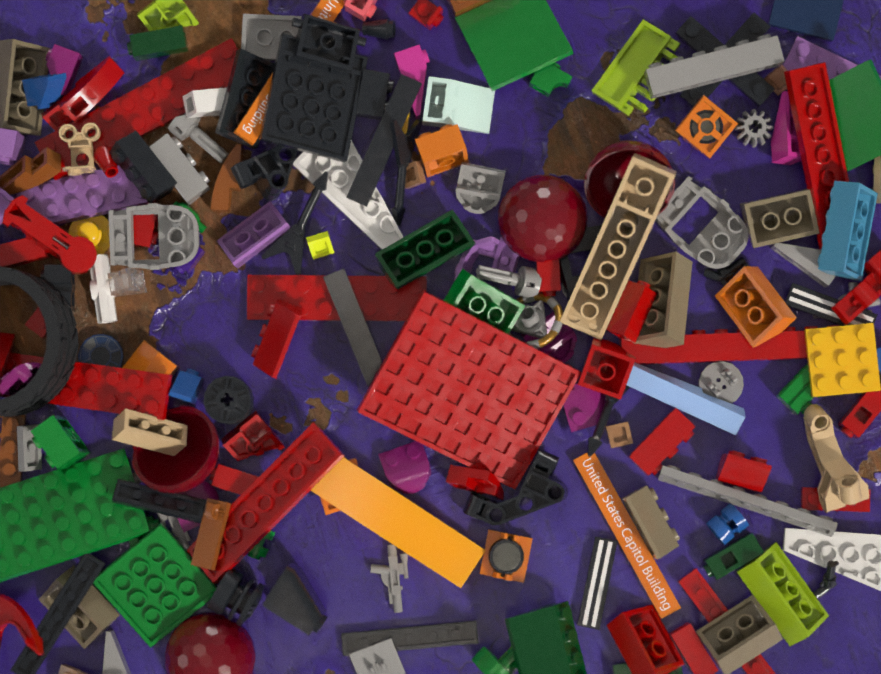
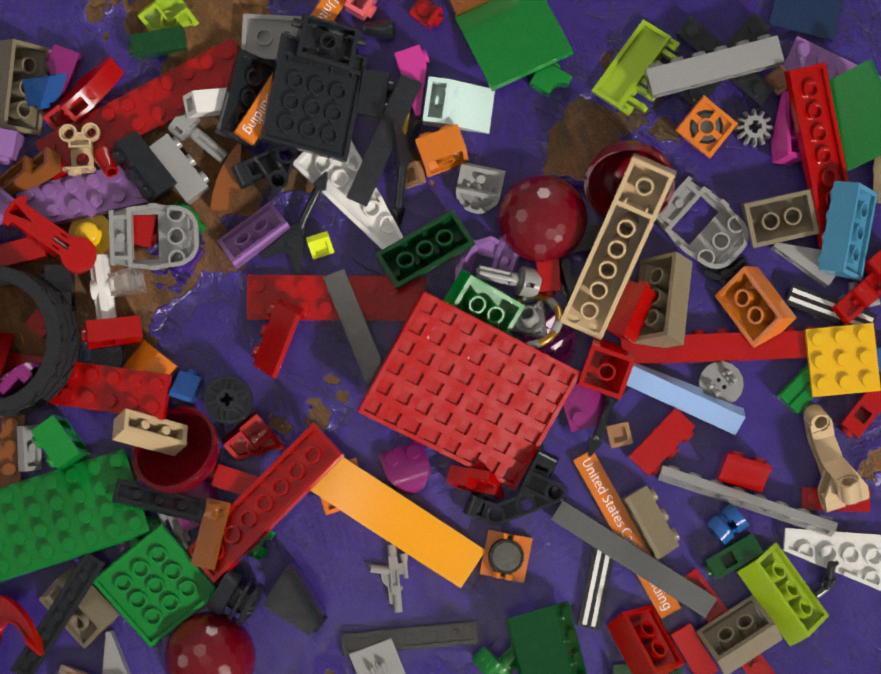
none -> red brick [81,315,143,349]
none -> dark grey tile [551,501,717,618]

